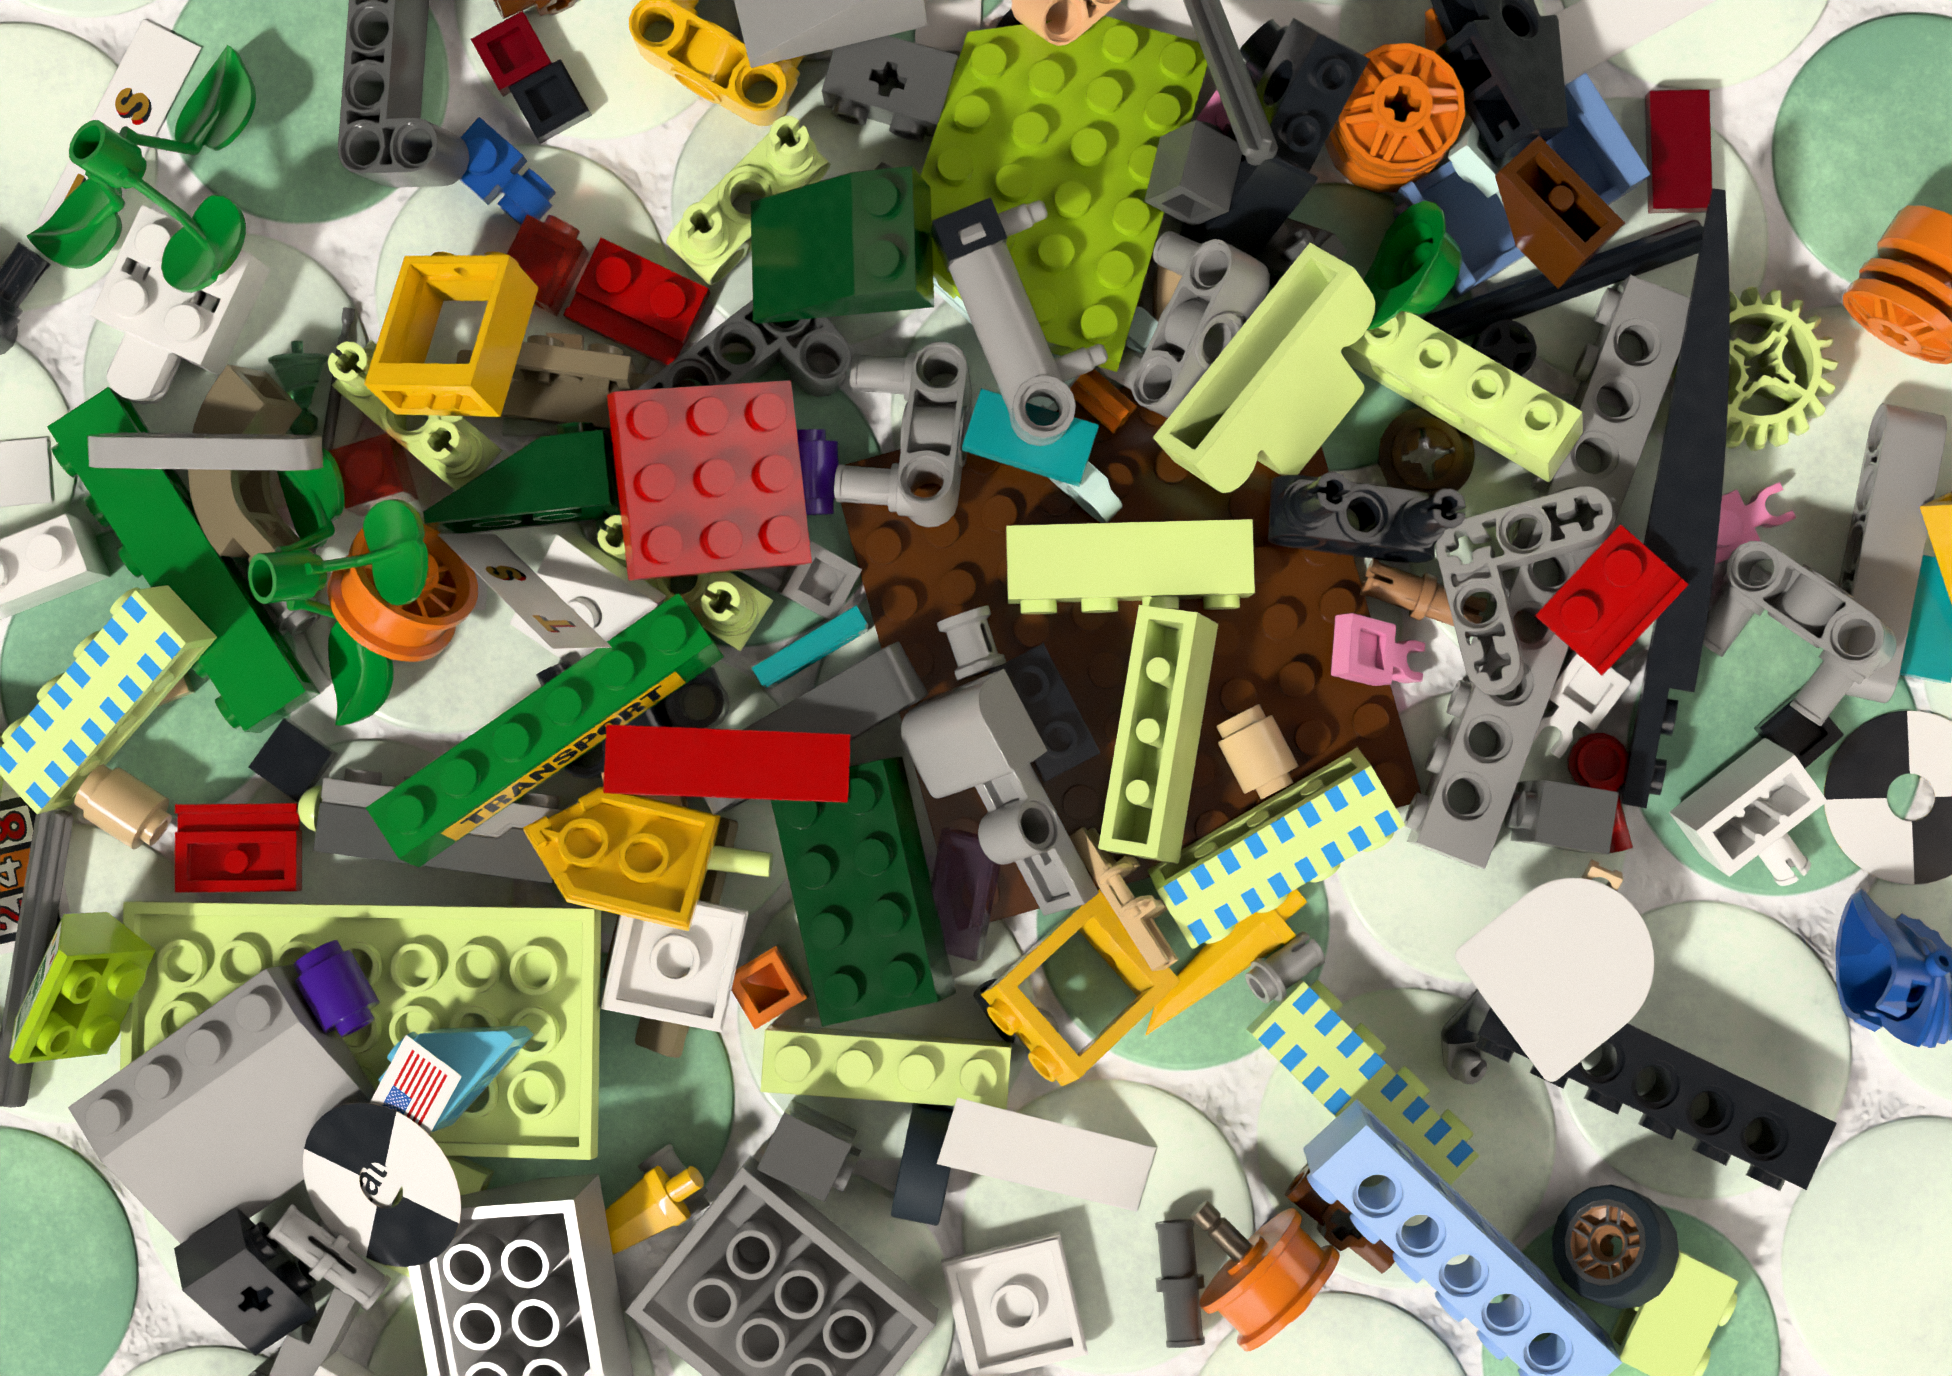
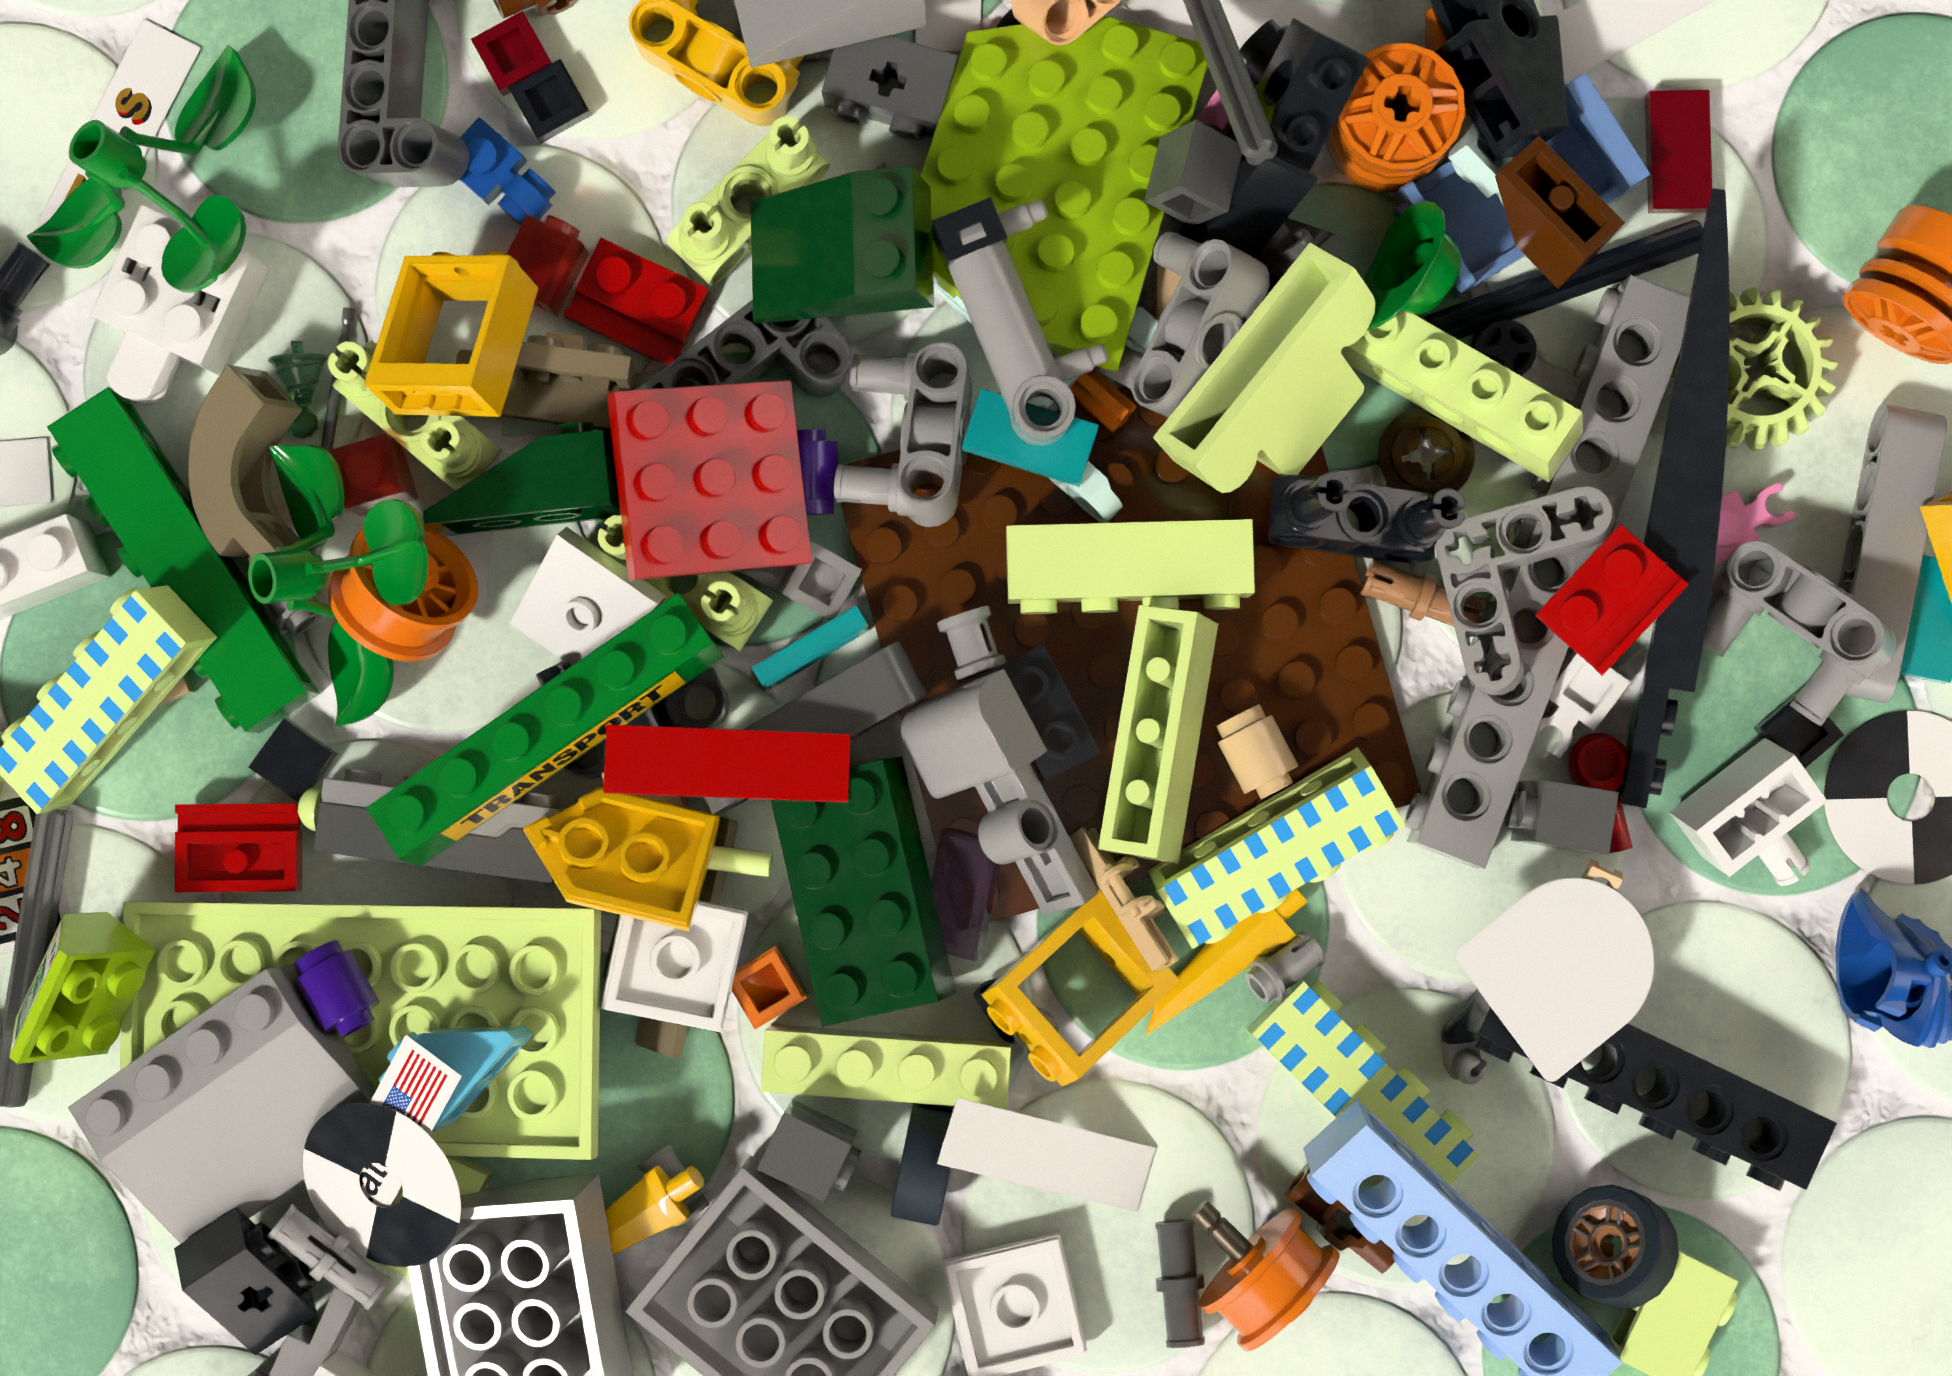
tan brick [74,764,172,849] -> none
light grey beam [87,433,323,471] -> none
white sticker [438,534,612,649] -> none
bright pink plate [1331,613,1425,686] -> none

